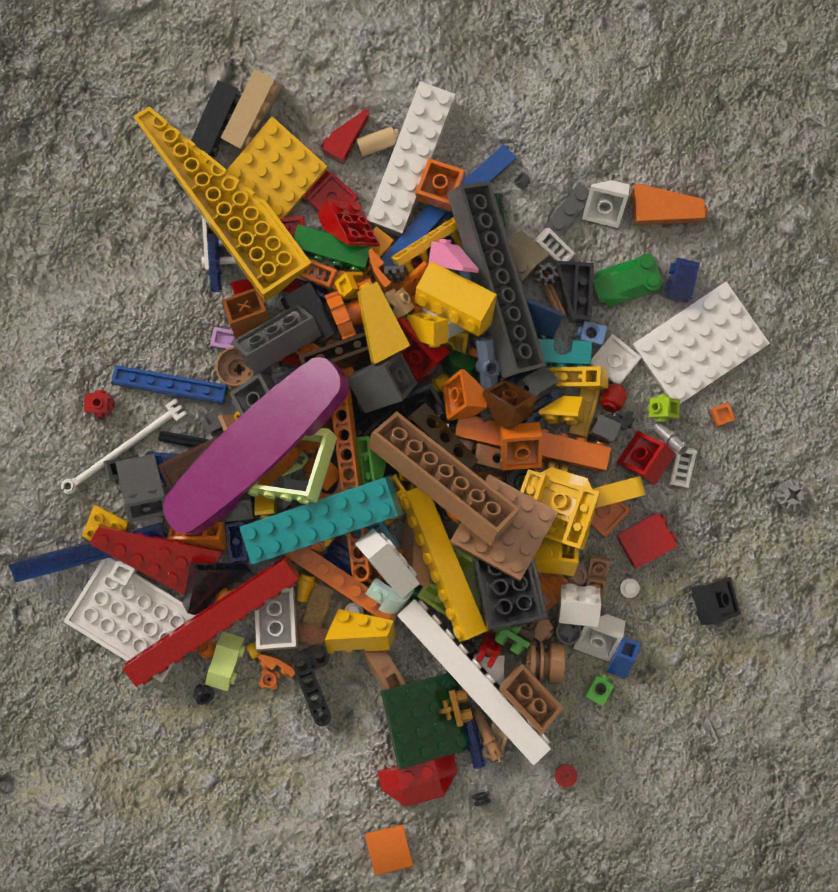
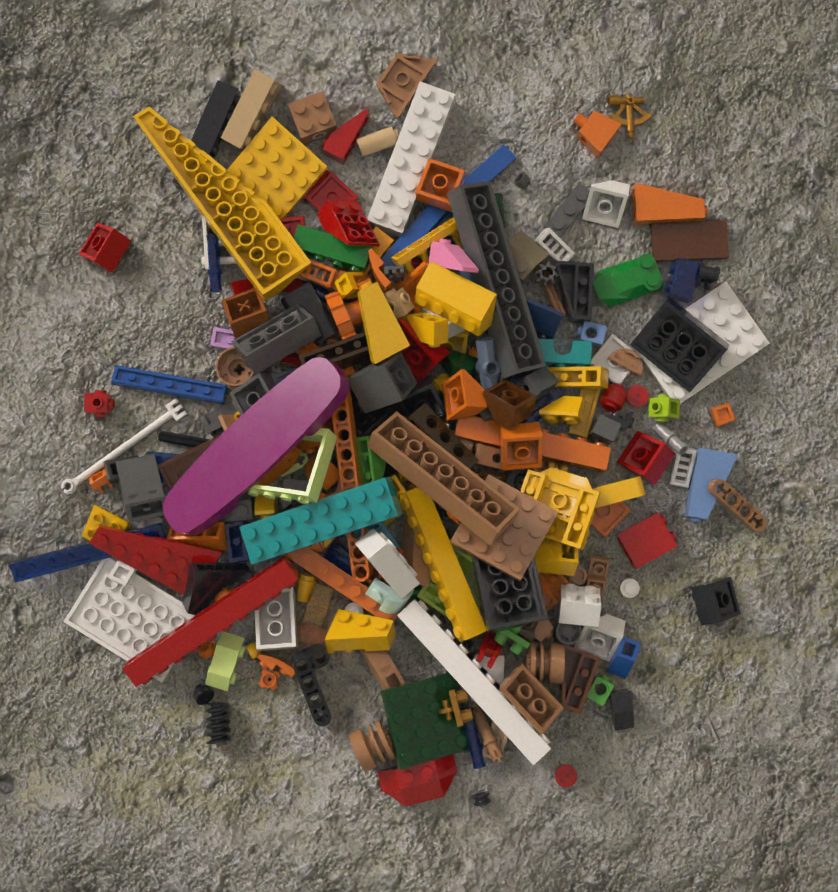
orange slope [365,824,413,876] -> none
light grey gear [777,480,809,511] -> none
none -> red slope [78,222,131,272]
none -> orange tile [89,468,113,494]
none -> black piece [205,702,231,744]
none -> medium nougat brick [288,91,337,145]
none -> medium nougat wheel [349,720,396,773]
none -> medium nougat wing [376,53,438,120]
none -> reddish brown wedge [559,644,601,714]
none -> orange torso [573,111,621,158]
none -> pearl gold piece [607,94,651,139]
none -> medium nougat tile [607,348,644,377]
none -> black slope [608,688,634,731]
none -> red piece [627,385,649,407]
none -> black slope [630,297,729,393]
none -> reddish brown tile [650,220,729,262]
none -> medium blue slope [684,448,737,523]
none -> black piece [692,263,720,291]
none -> medium nougat beam [708,479,767,532]

